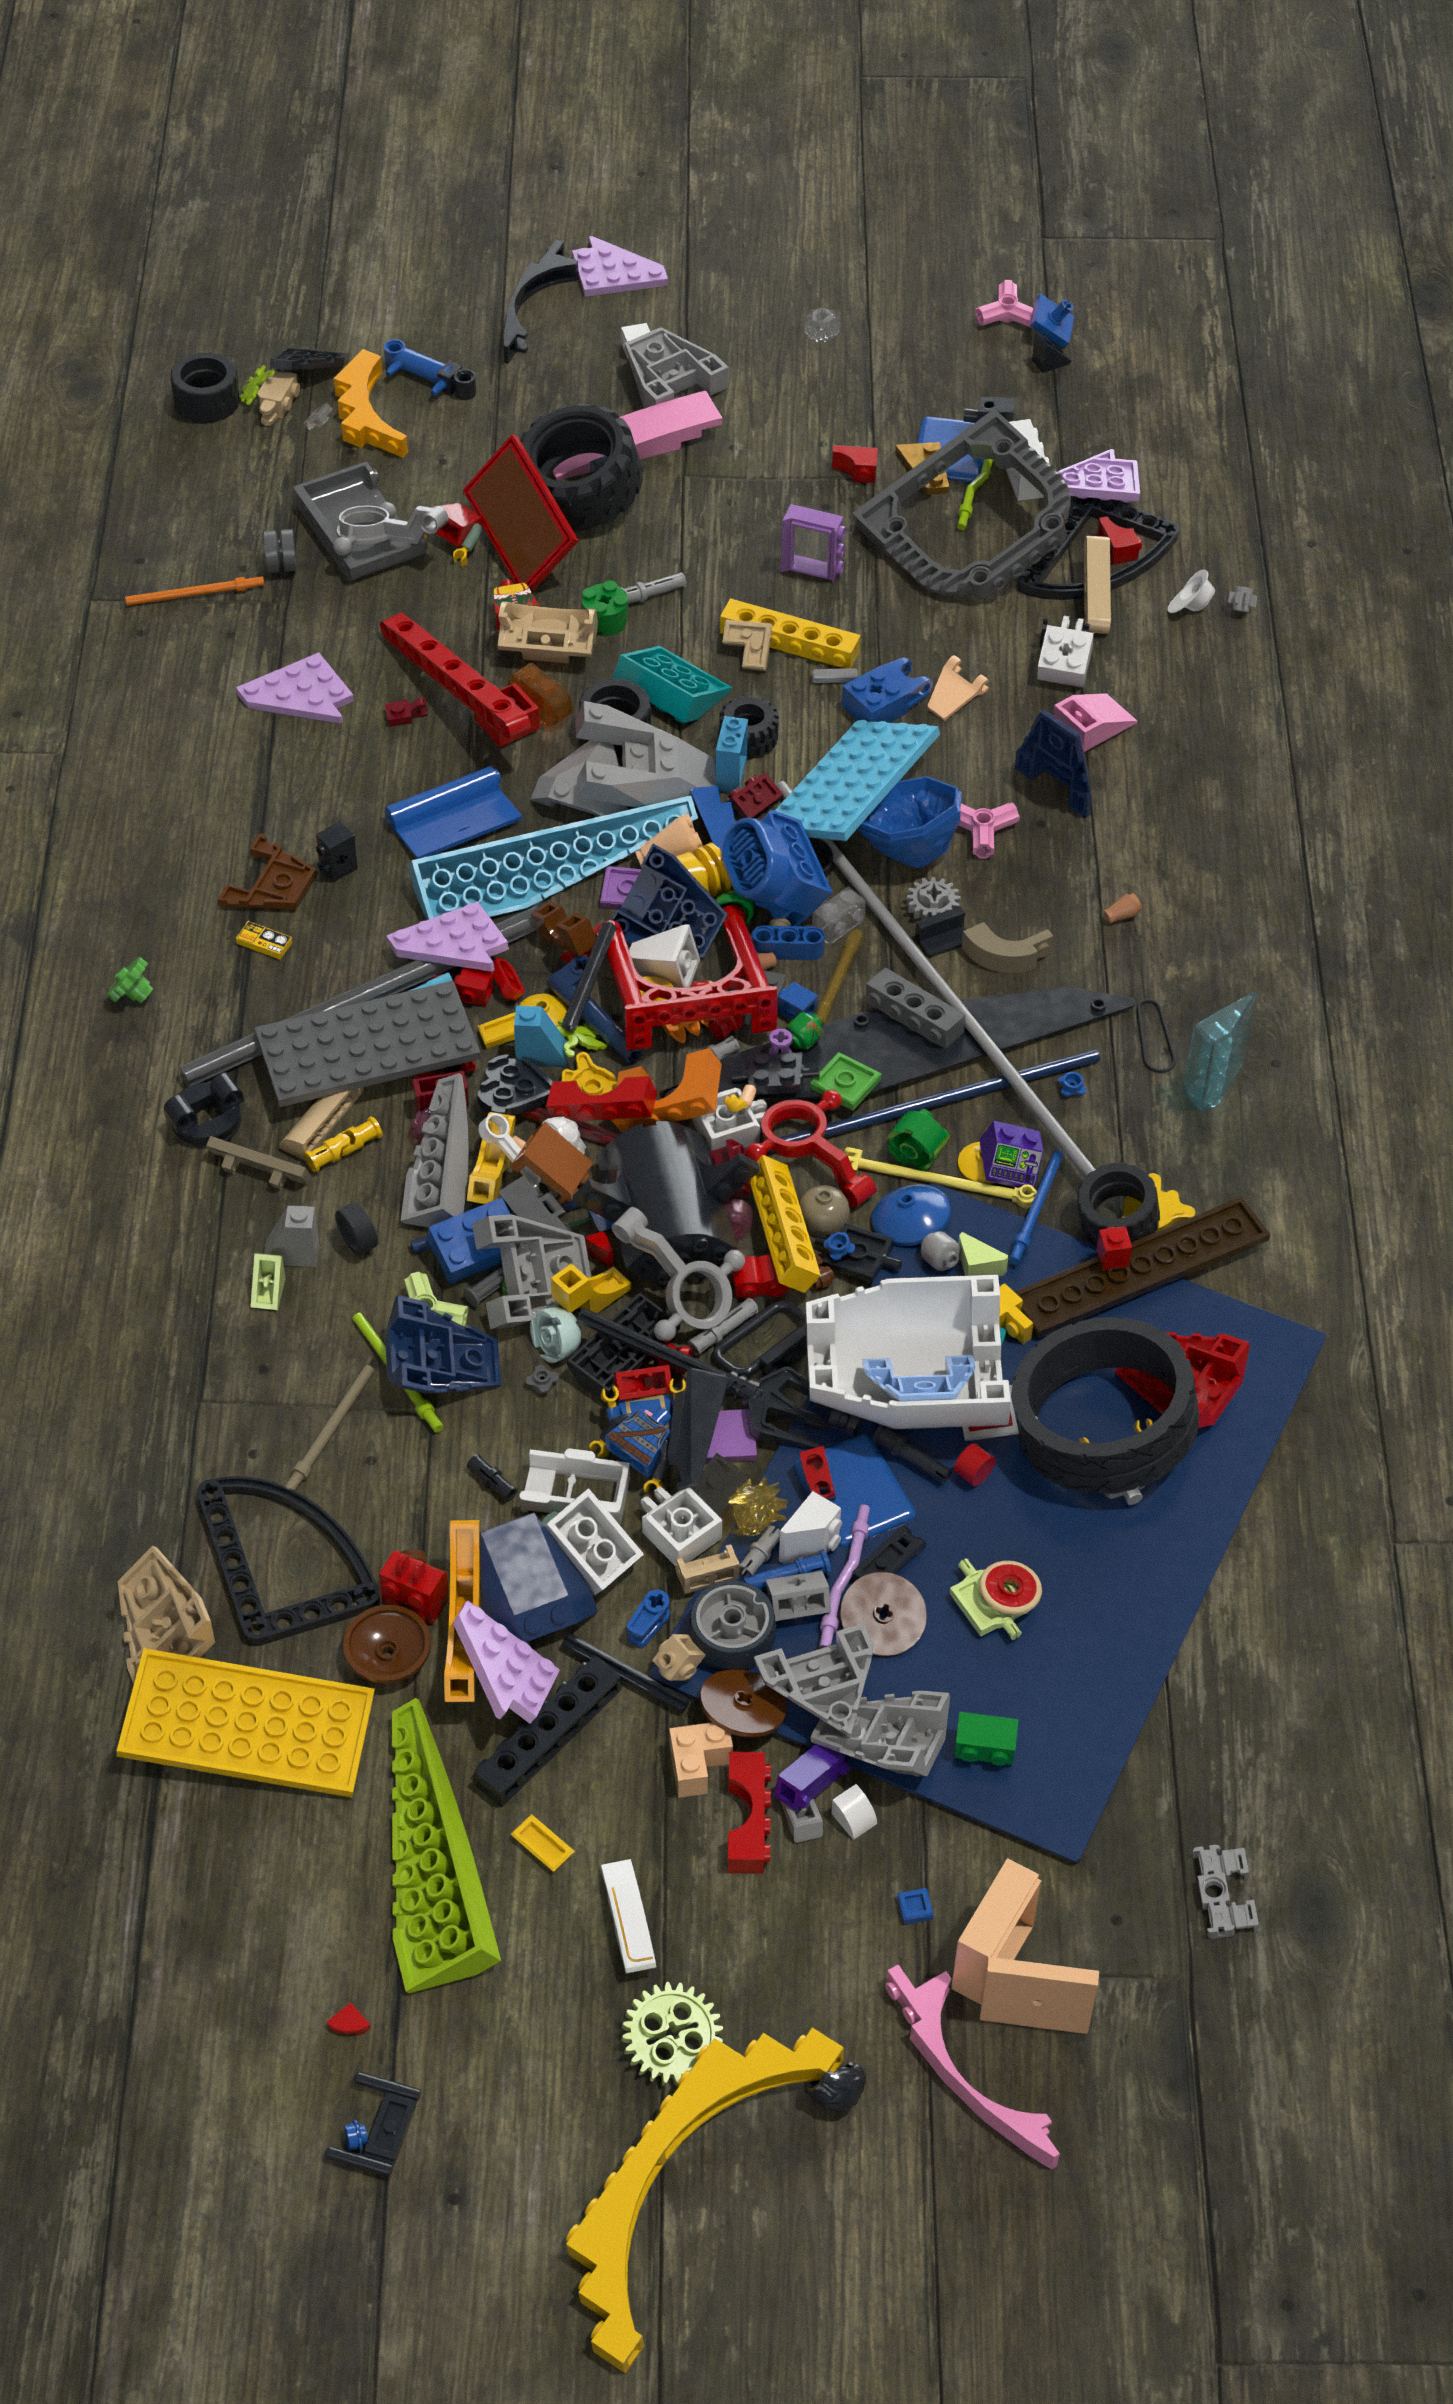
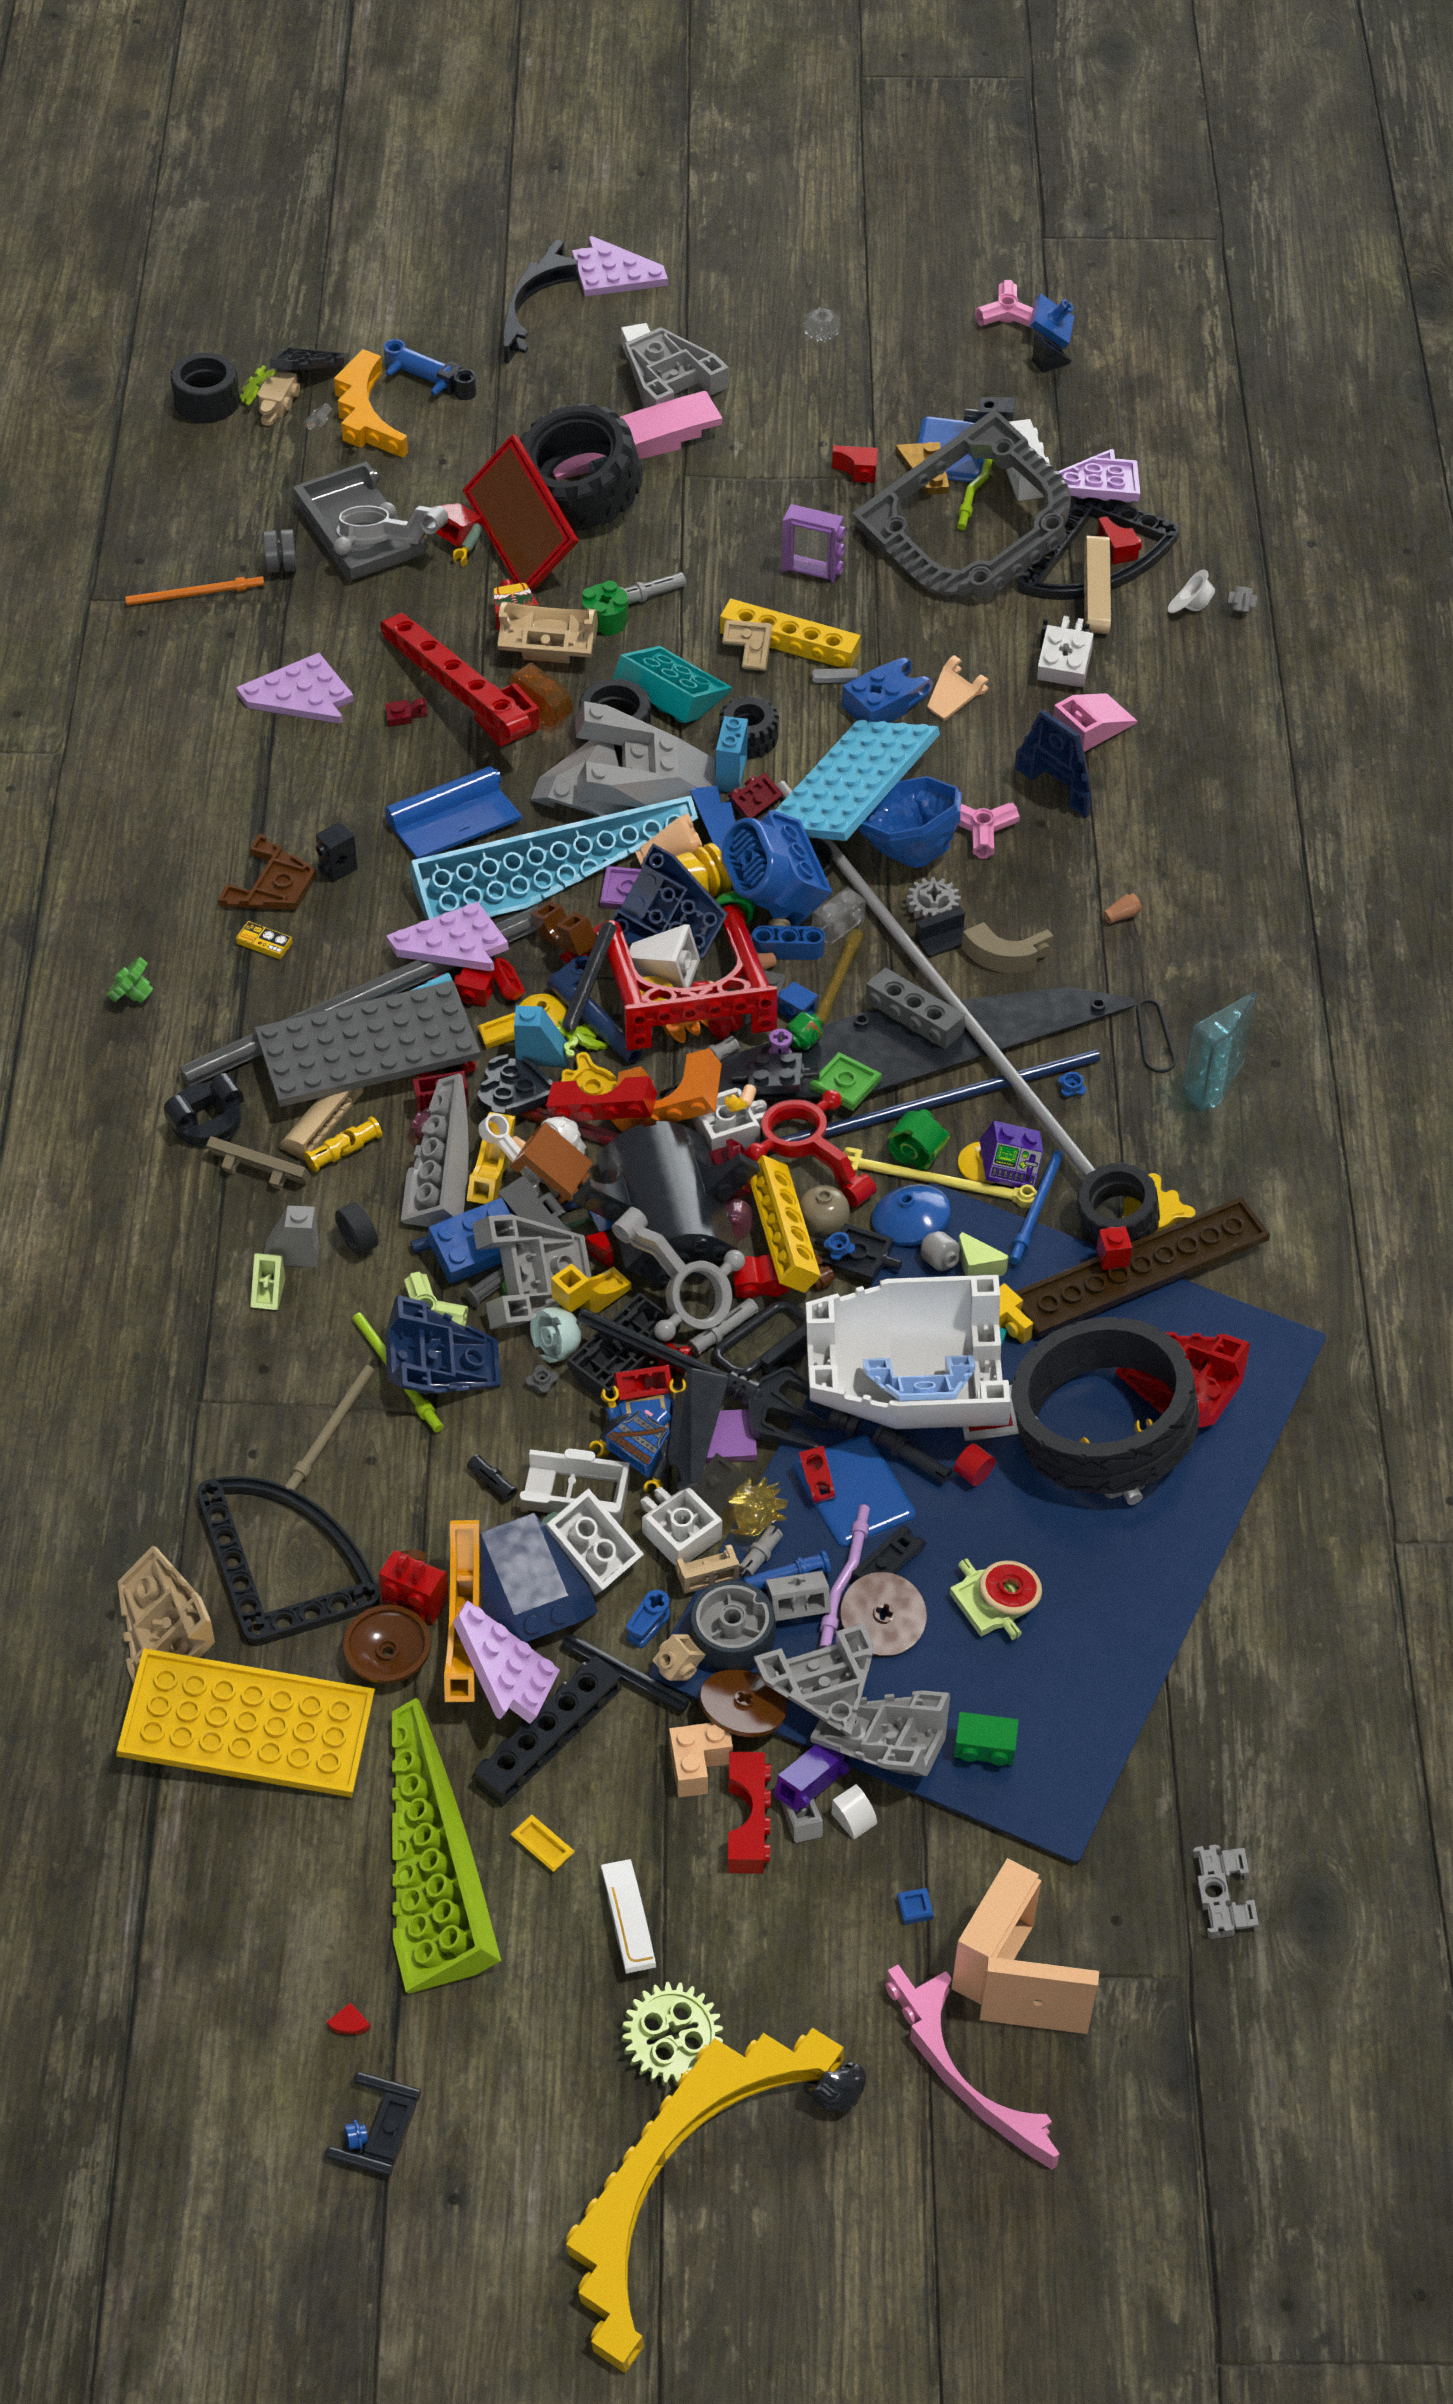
white slope [779,1491,842,1564] -> none

